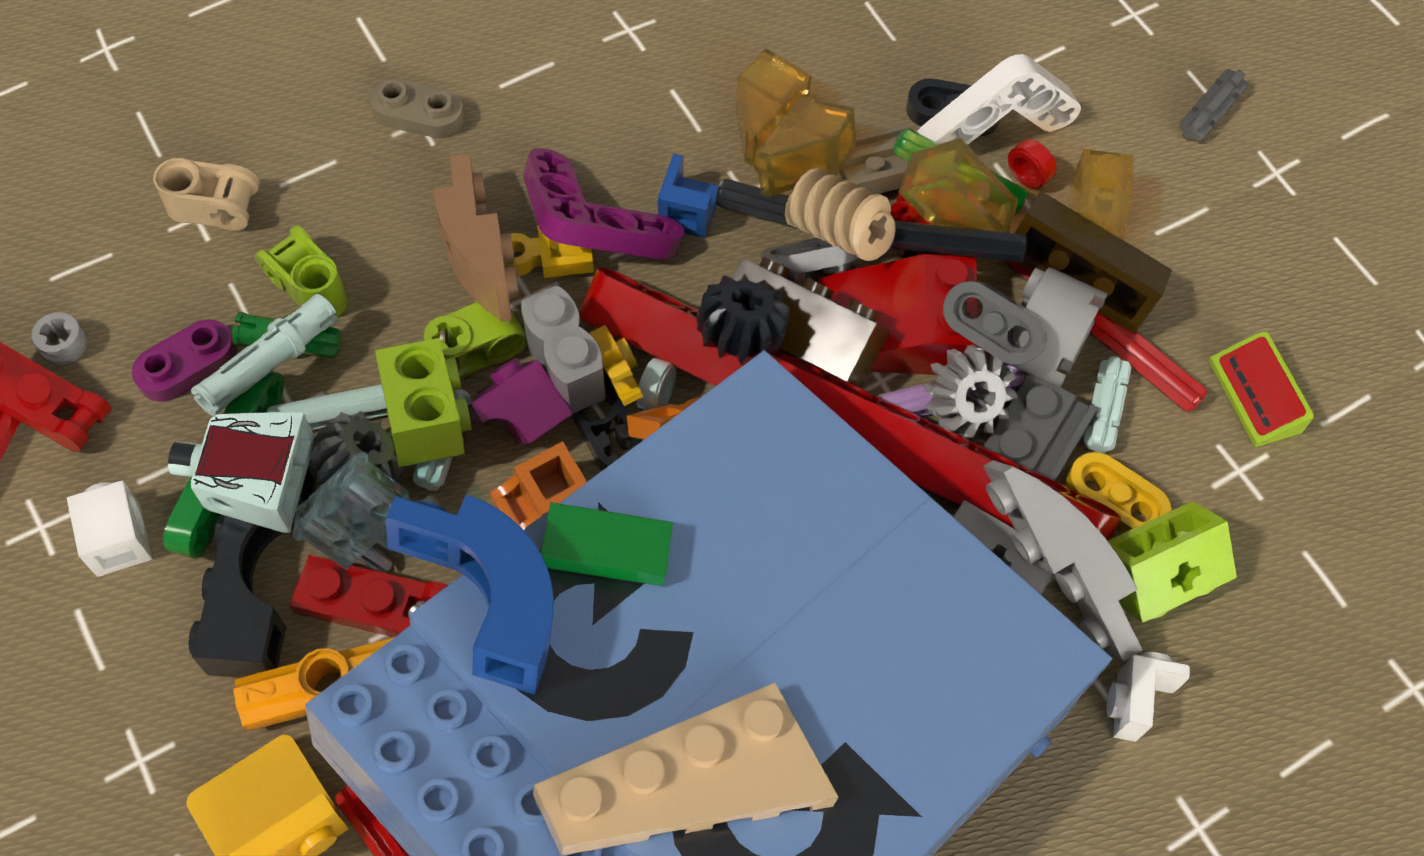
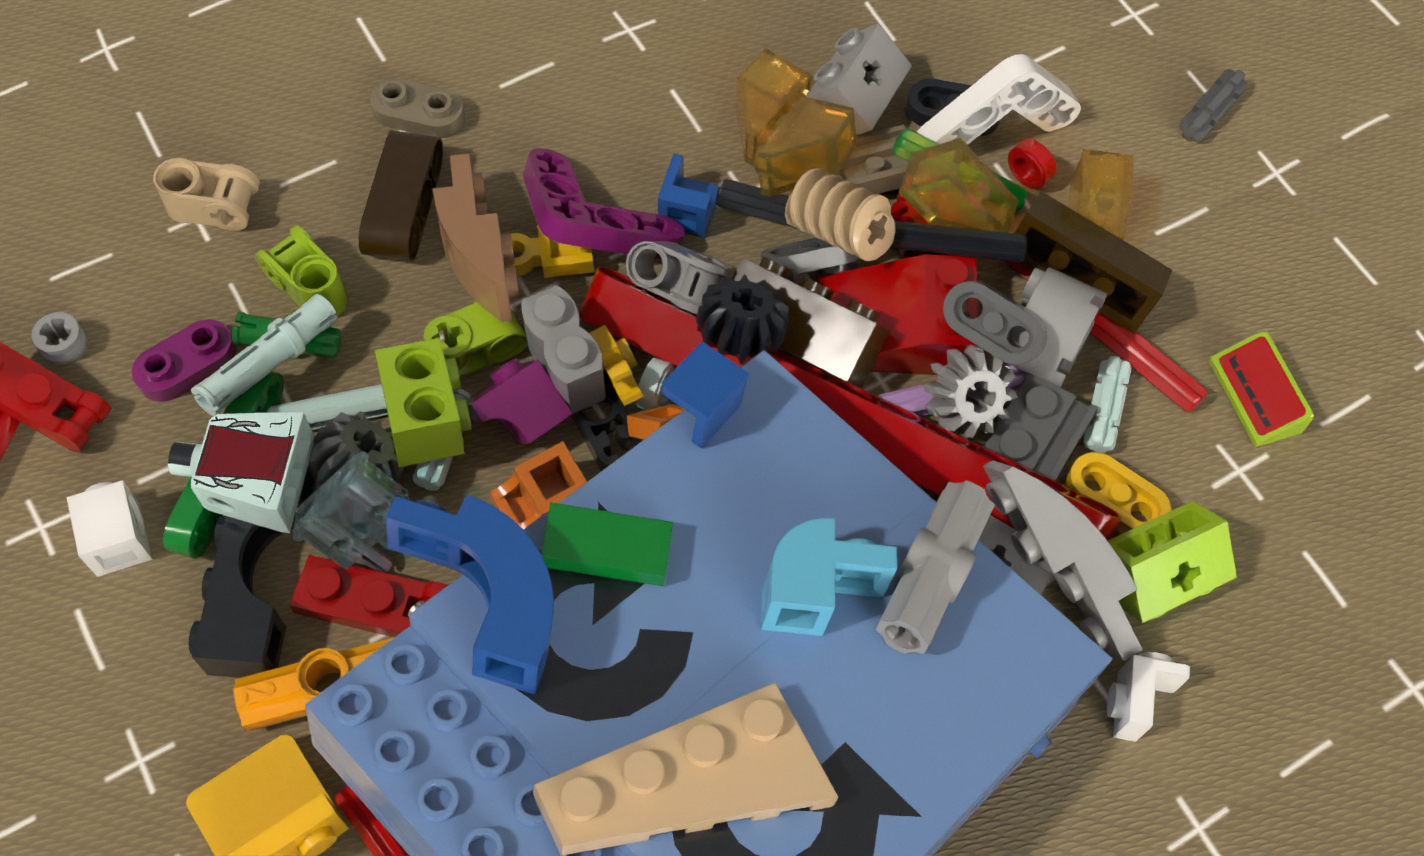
none -> dark brown beam [358,130,443,261]
none -> light grey piece [626,241,732,314]
none -> blue panel [661,342,749,448]
none -> medium azure brick [761,518,897,636]
none -> light grey brick [804,23,912,140]
none -> light grey piece [875,480,995,655]

